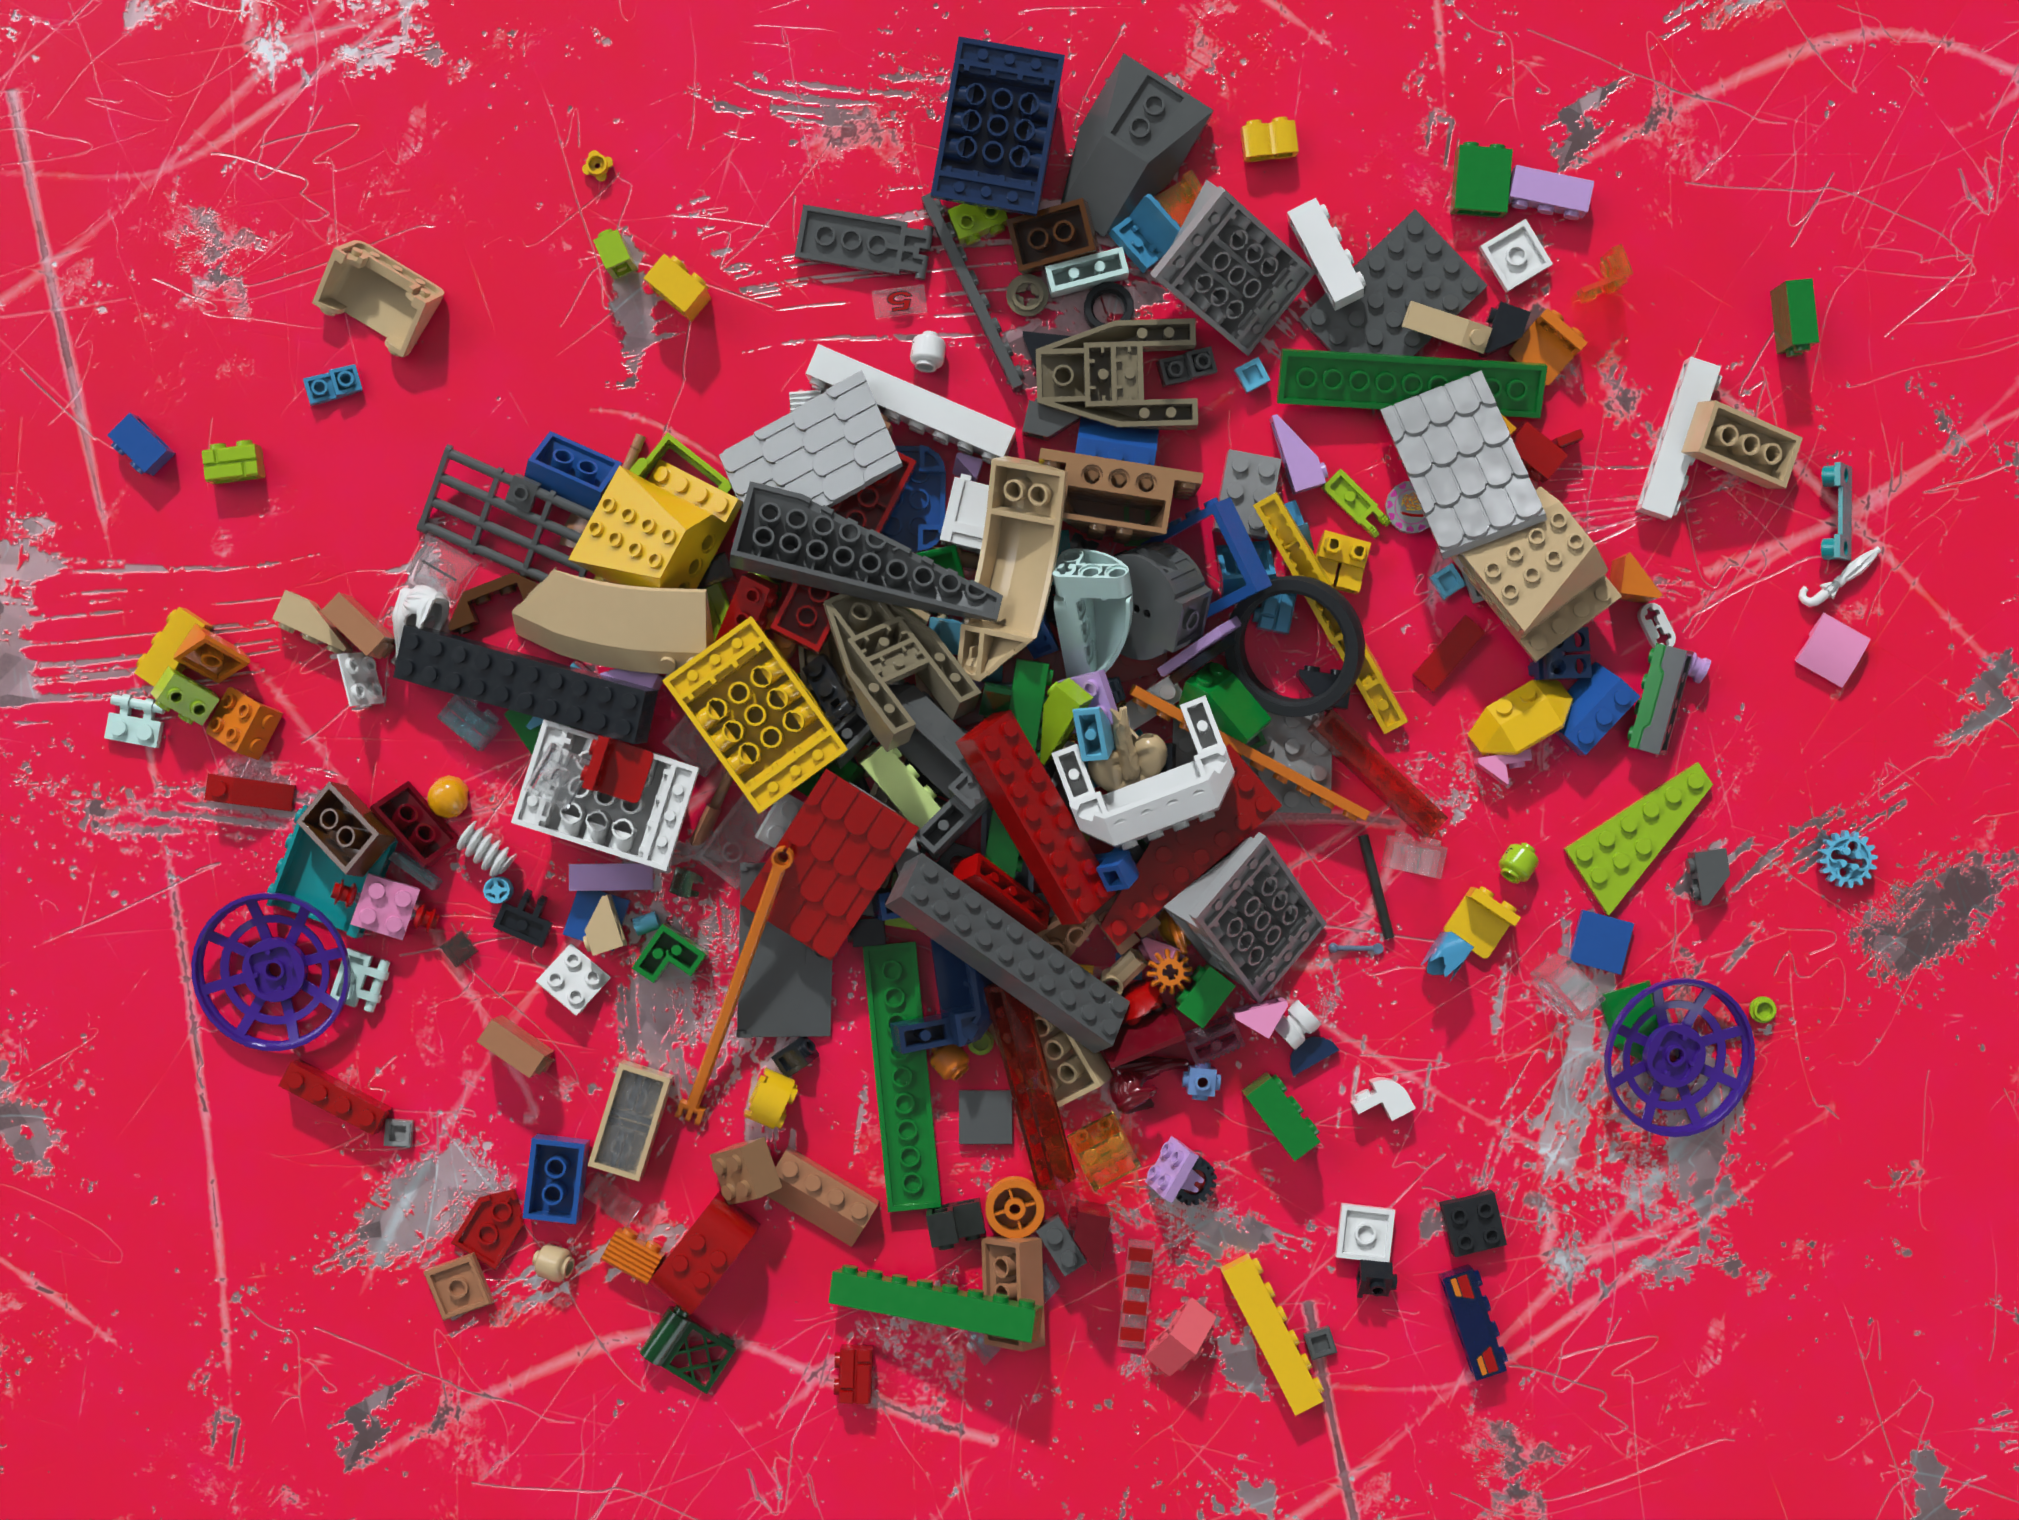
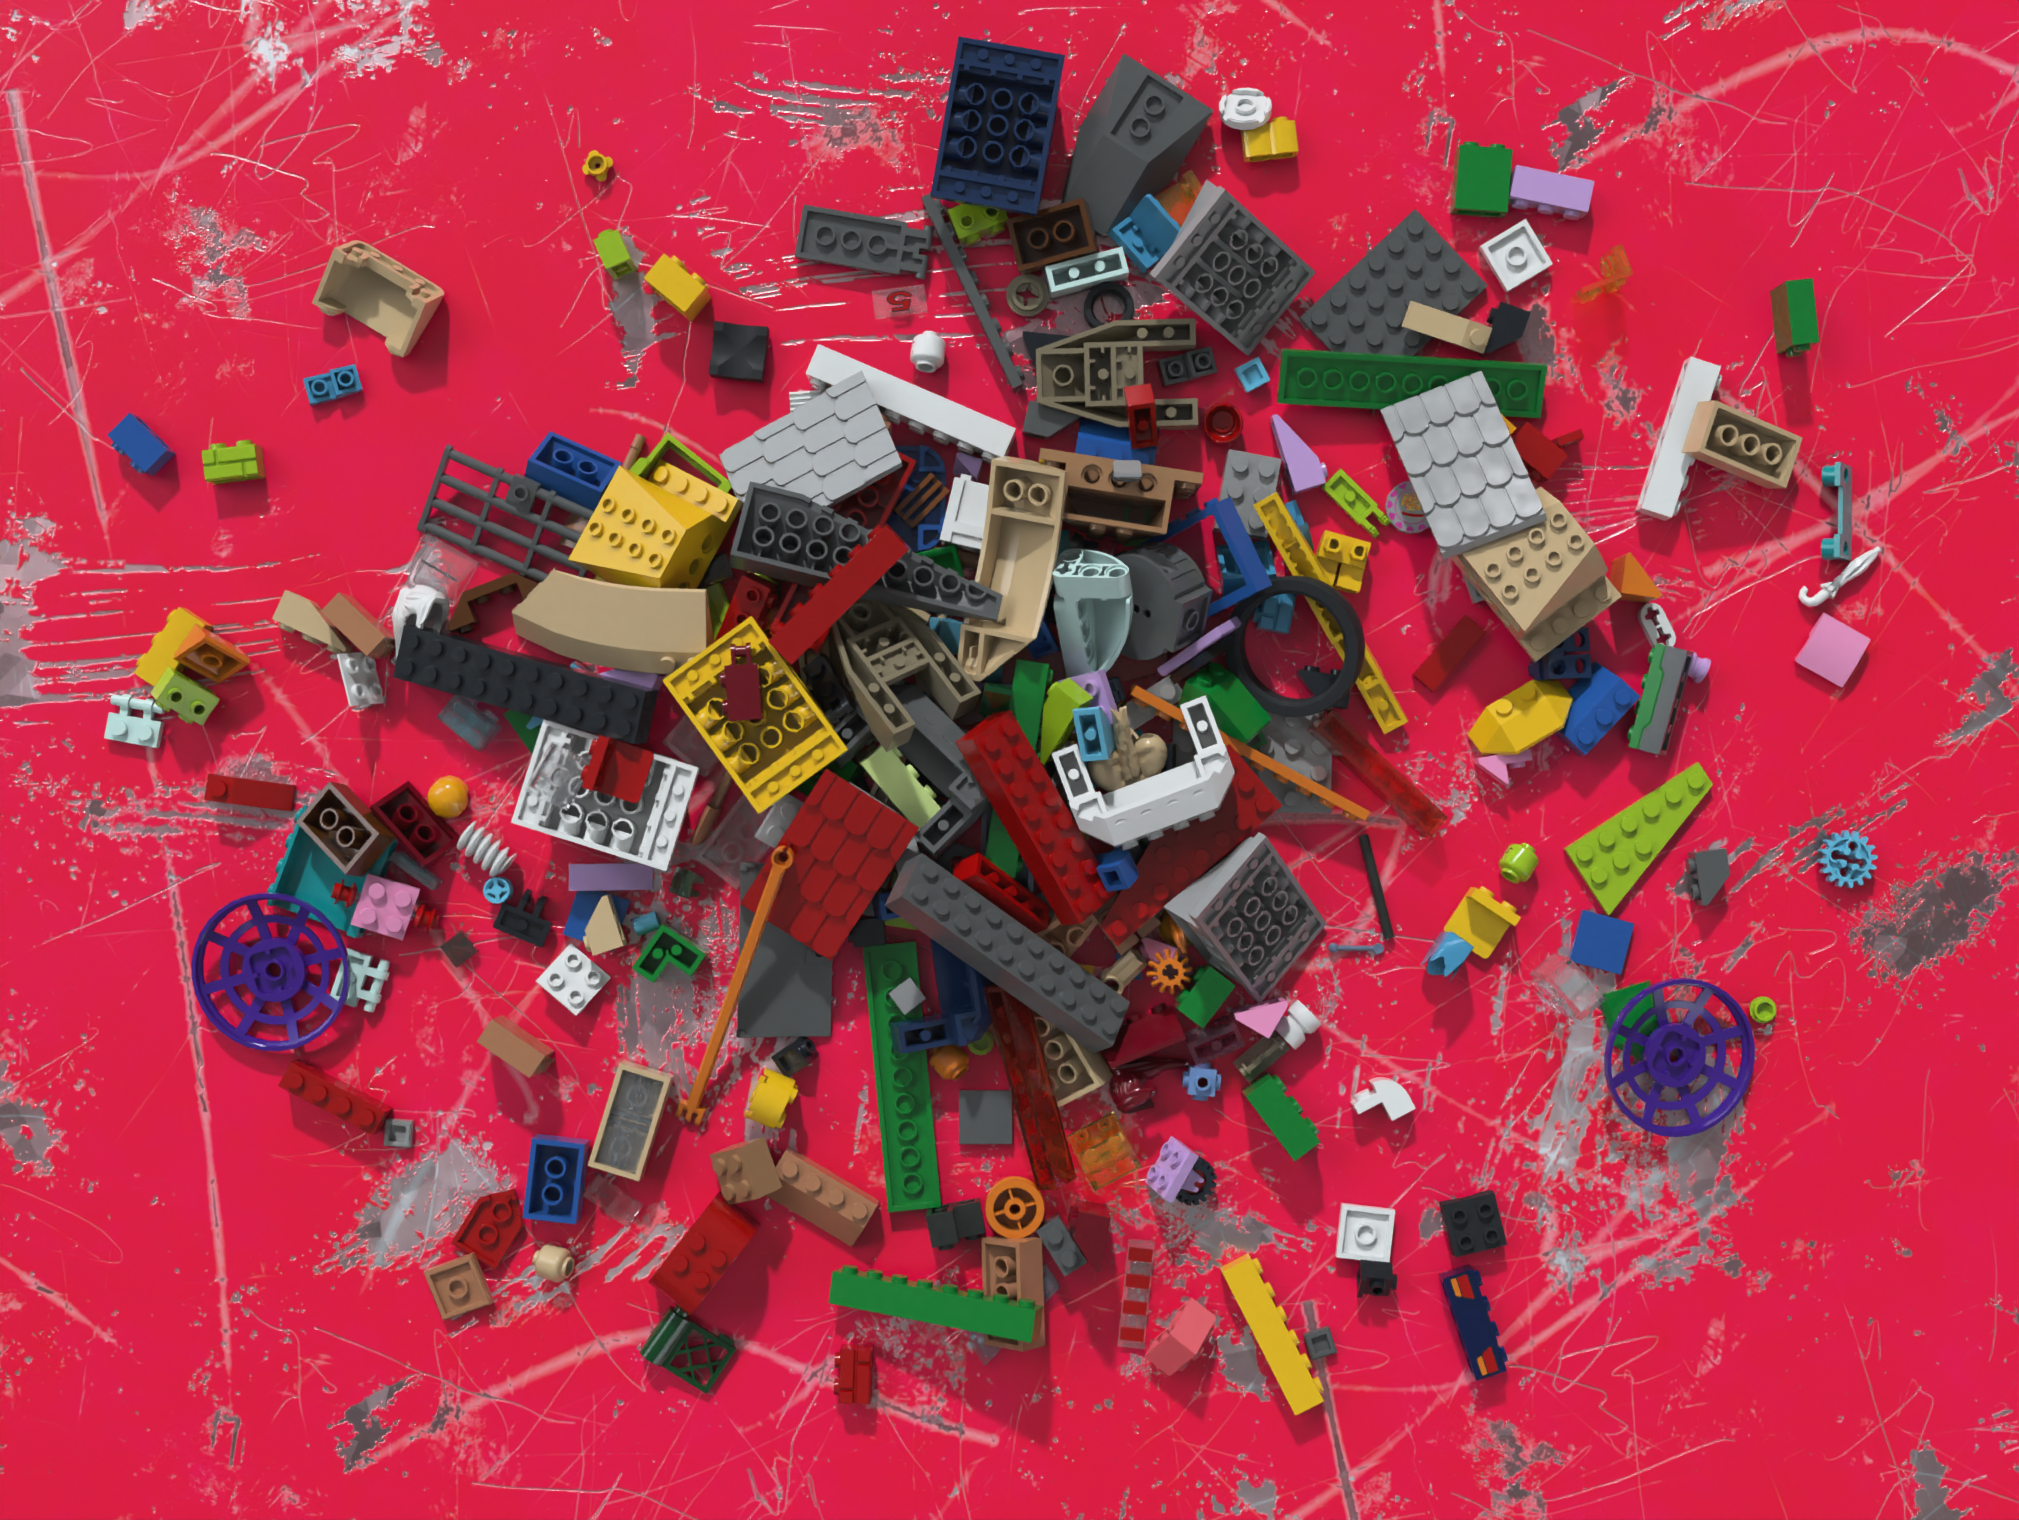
orange bracket [206,687,283,760] -> none
orange brick [600,1227,665,1285] -> none
red dish [1121,979,1163,1025] -> none
white brick [1287,198,1366,311] -> none
dark blue tile [1289,1036,1339,1076] -> none
clear brick [1381,831,1448,879] -> none
medium azure tile [1429,563,1466,600] -> none
orange bracket [1508,308,1588,386] -> none
none -> black brick [709,321,769,383]
none -> dark red brick [720,642,764,722]
none -> red brick [768,524,910,665]
none -> light grey tile [889,977,926,1015]
none -> dark orange tile [894,473,950,529]
none -> light grey slope [1113,460,1142,482]
none -> red slope [1124,383,1158,449]
none -> red hair [1203,403,1244,443]
none -> white tile [1219,88,1272,130]
none -> dark tan hinge [1232,1030,1290,1083]

